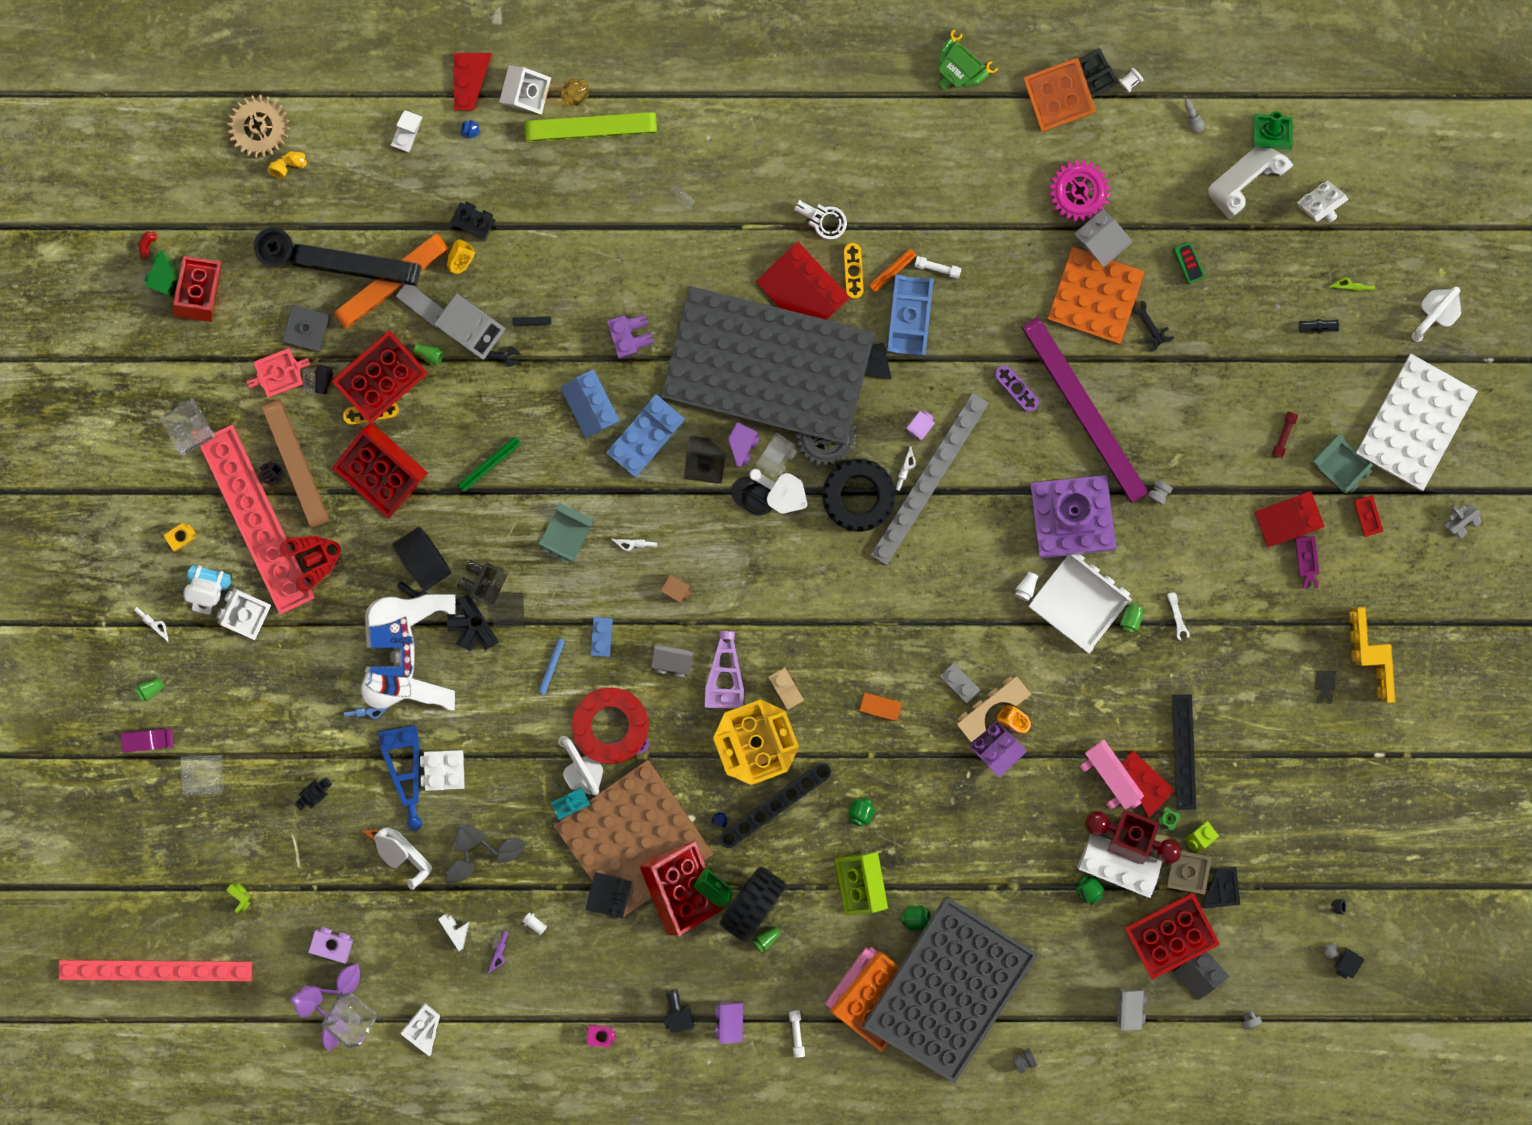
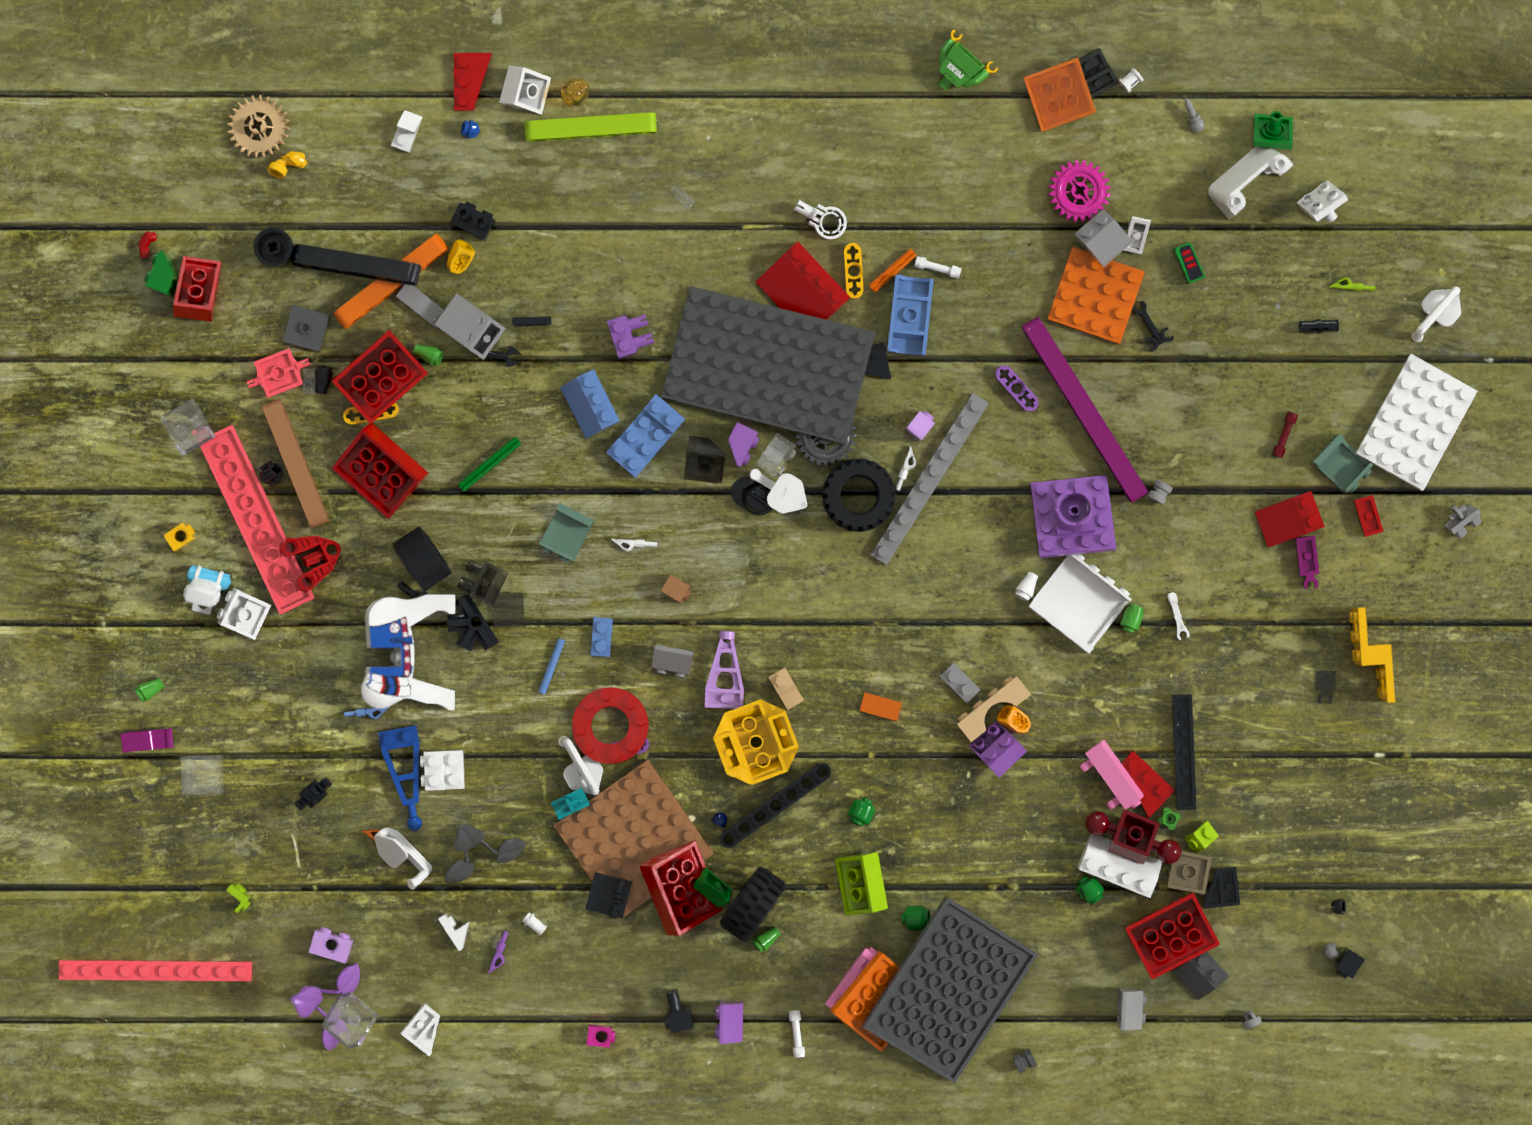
white hand [134,607,169,642] -> none
none -> white slope [1124,216,1151,254]

